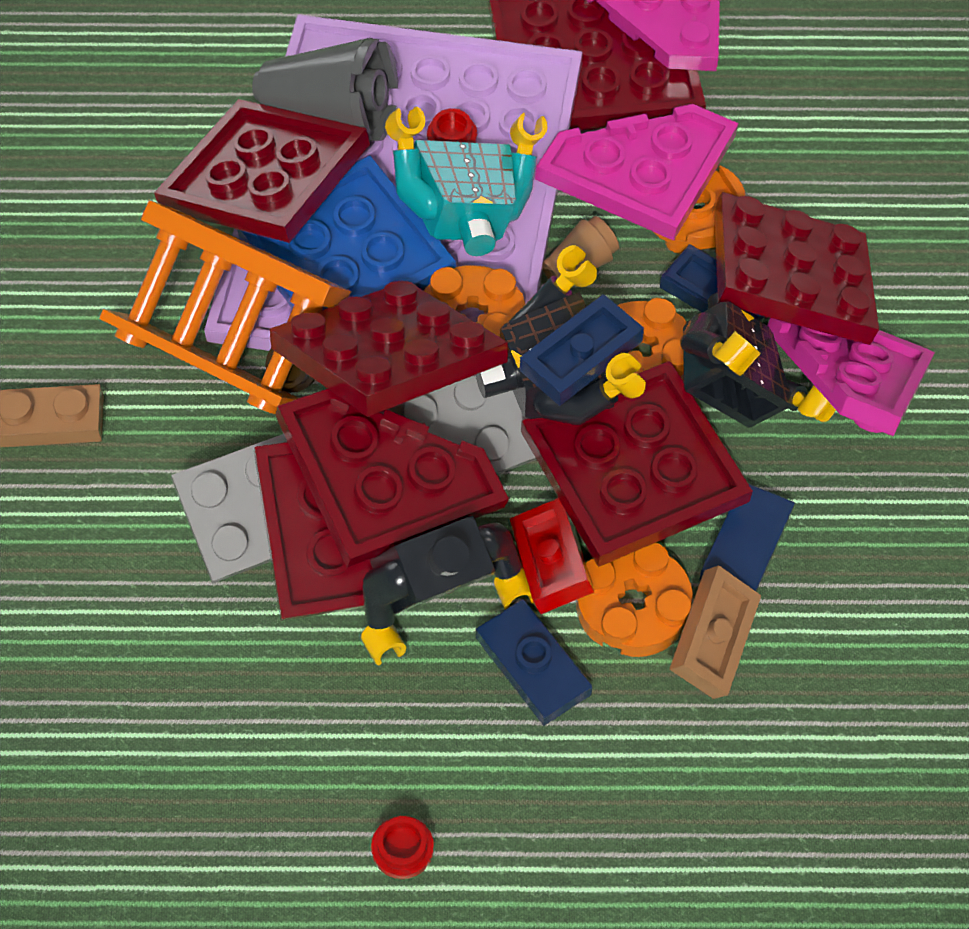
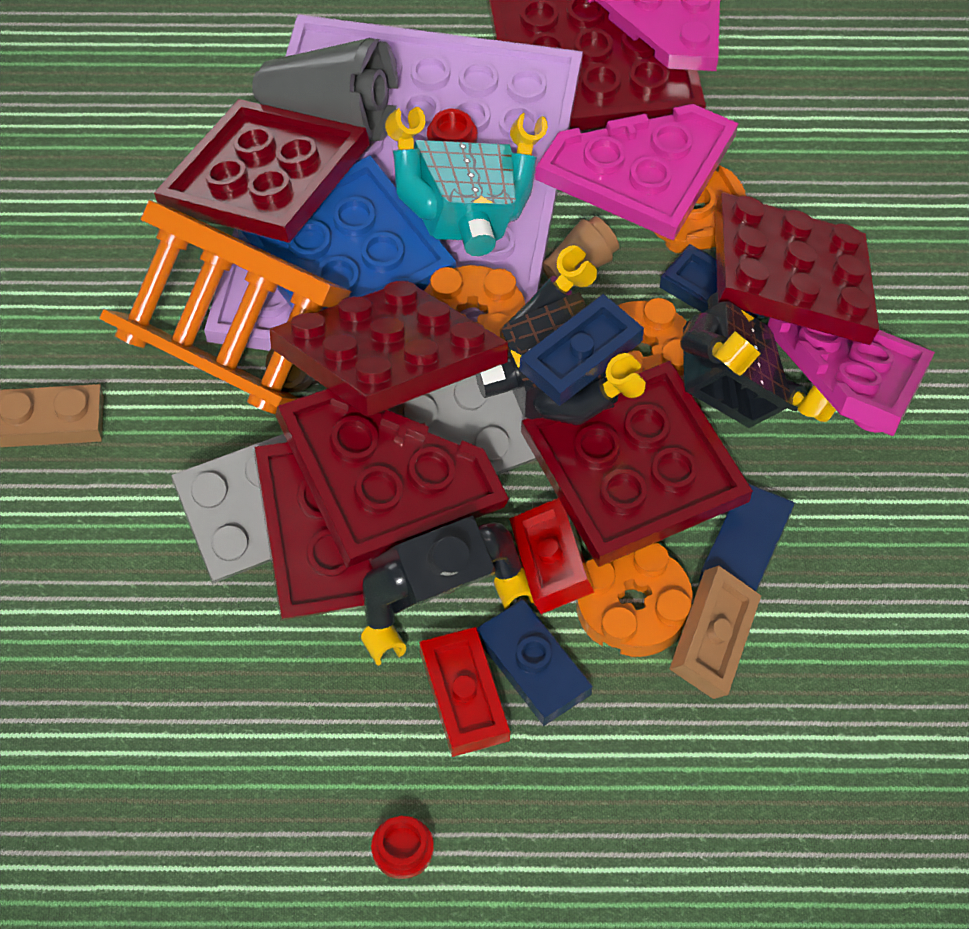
none -> red plate [419,627,510,757]

